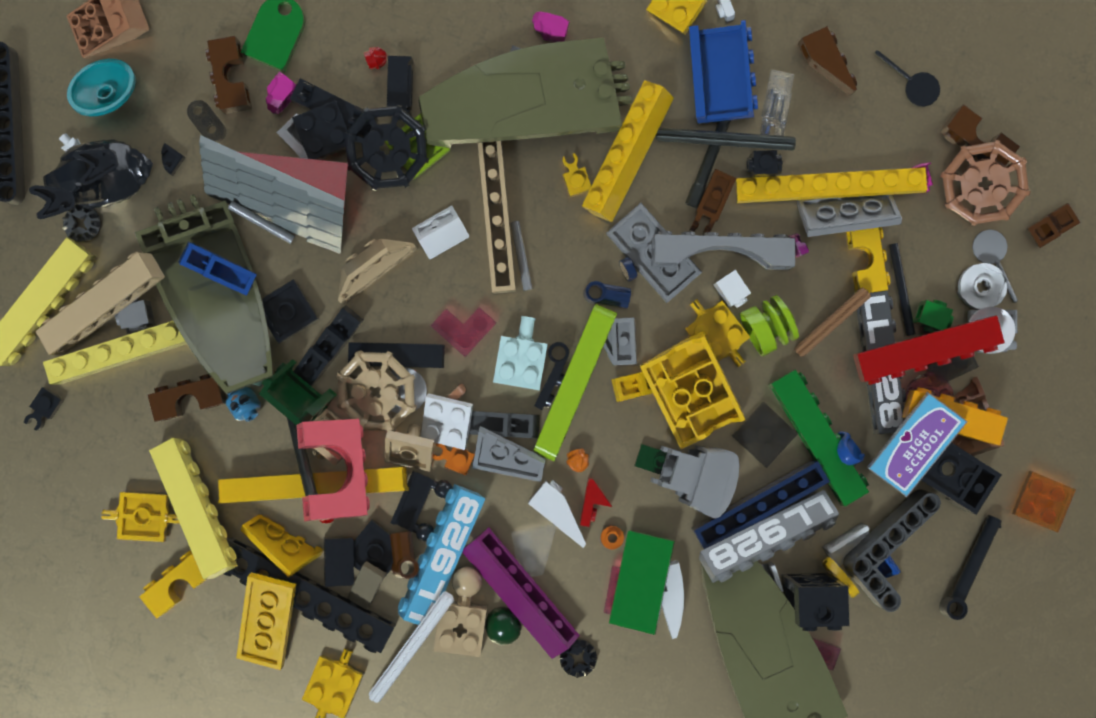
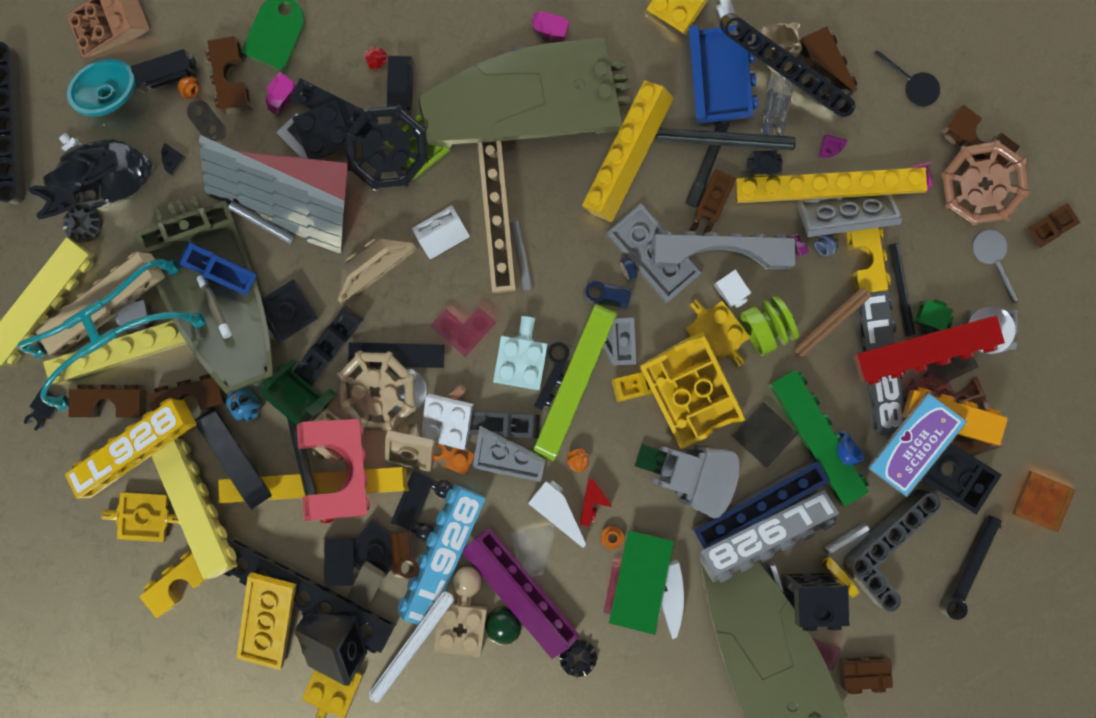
yellow wing [240,514,324,578] -> none
yellow plate [562,153,591,197] -> none
blue slope [877,556,901,578] -> none
white plate [957,263,1007,310] -> none
none -> teal bar [17,259,206,411]
none -> yellow brick [64,398,197,499]
none -> reddish brown arch [69,384,146,418]
none -> black window [130,49,198,93]
none -> orange plate [177,76,199,99]
none -> black beam [195,407,272,510]
none -> dark tan bar [196,275,232,339]
none -> black slope [295,614,368,686]
none -> black beam [720,13,855,117]
none -> tan hair [759,22,803,73]
none -> sand blue plate [815,234,839,256]
none -> magenta tile [818,134,848,158]
none -> reddish brown brick [839,656,893,694]

